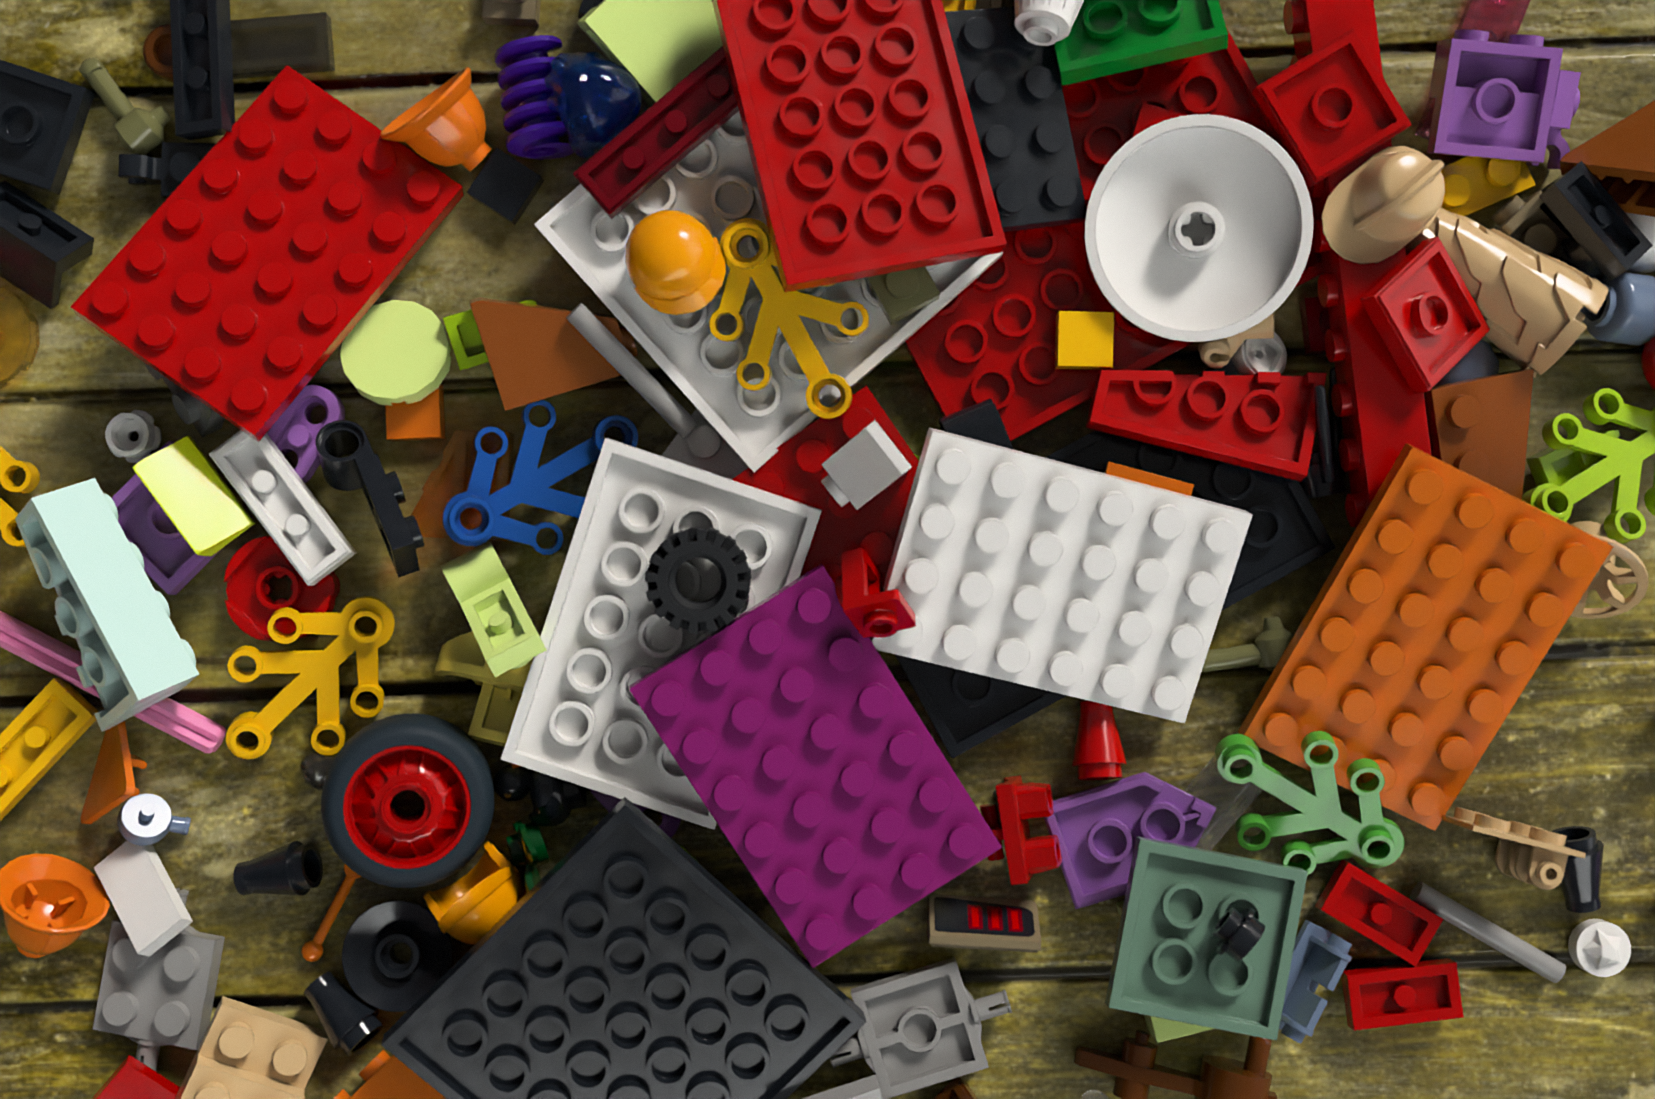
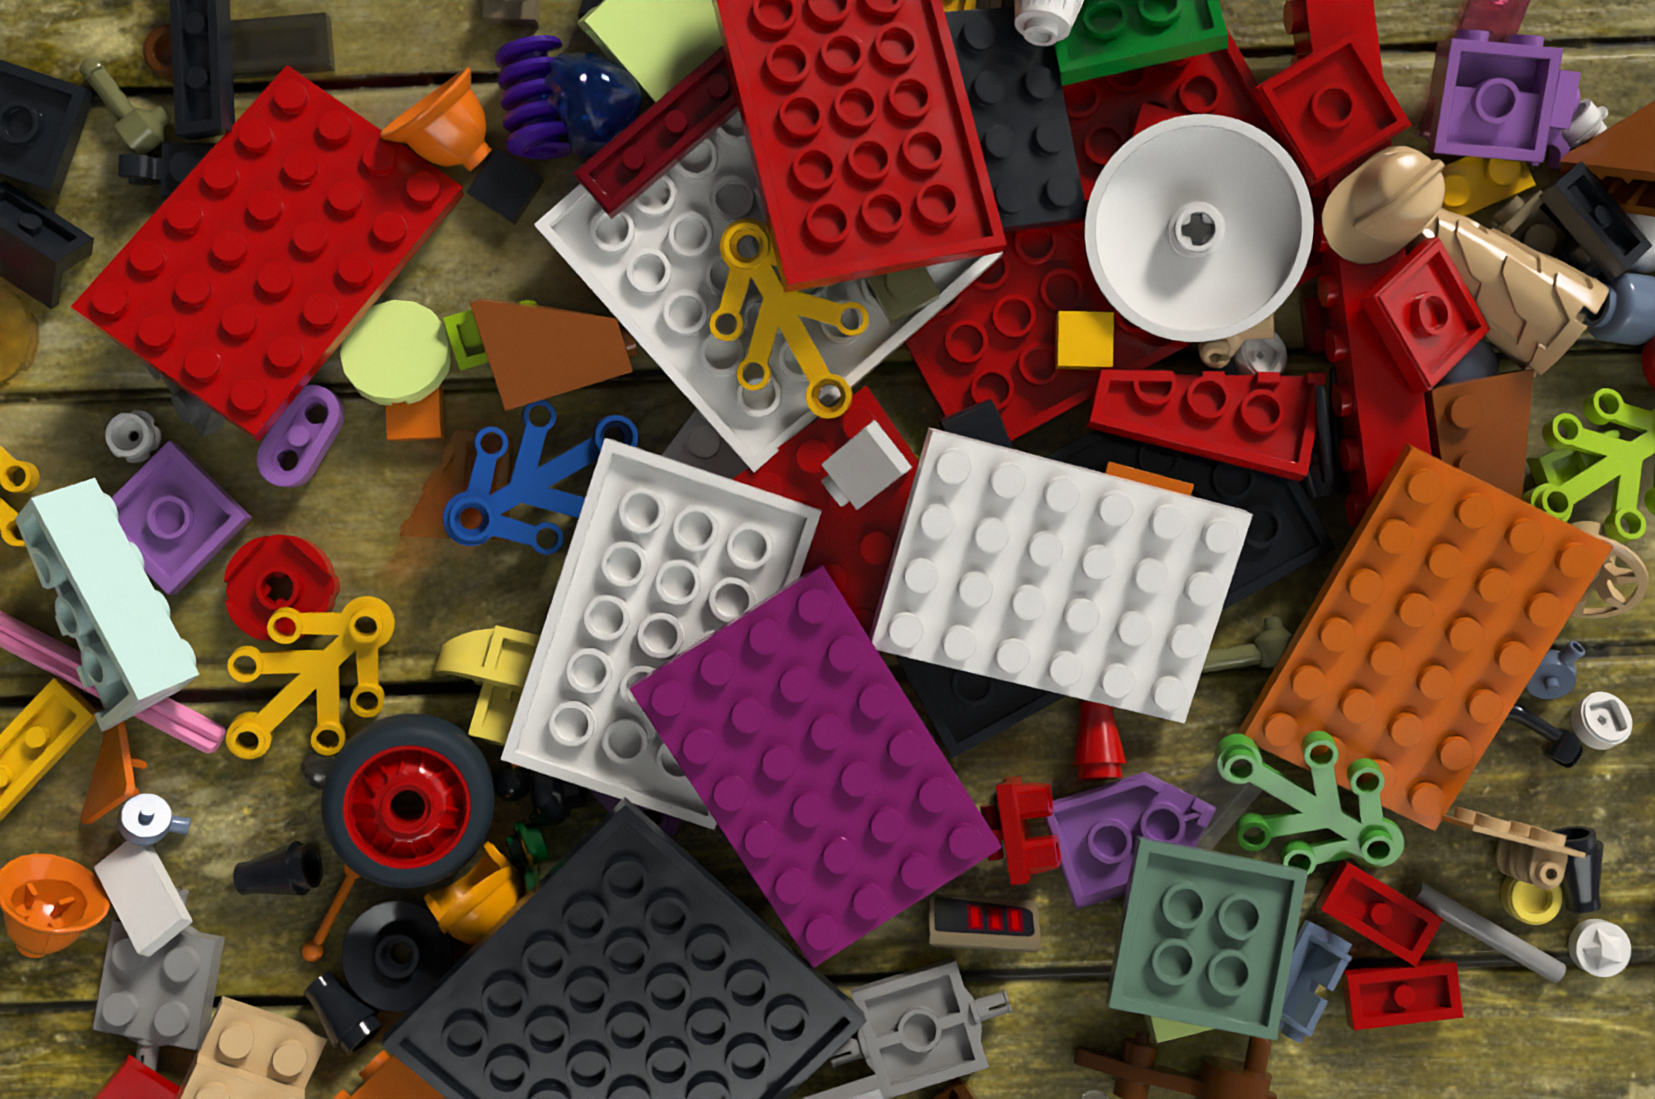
neon yellow slope [132,436,255,556] -> none
white tile [209,430,357,586] -> none
black plate [315,420,424,578] -> none
yellowish green plate [441,541,547,677] -> none
light grey bar [566,303,698,438] -> none
light orange helmet [625,210,726,315] -> none
black tyre [645,527,752,634] -> none
red bracket [835,547,916,638] -> none
black plate [1212,907,1265,962] -> none
none -> light yellow tile [1500,876,1562,925]
none -> black piece [1505,703,1583,768]
none -> sand blue piece [1526,641,1585,699]
none -> white plate [1561,99,1608,149]
none -> white tile [1571,692,1632,750]

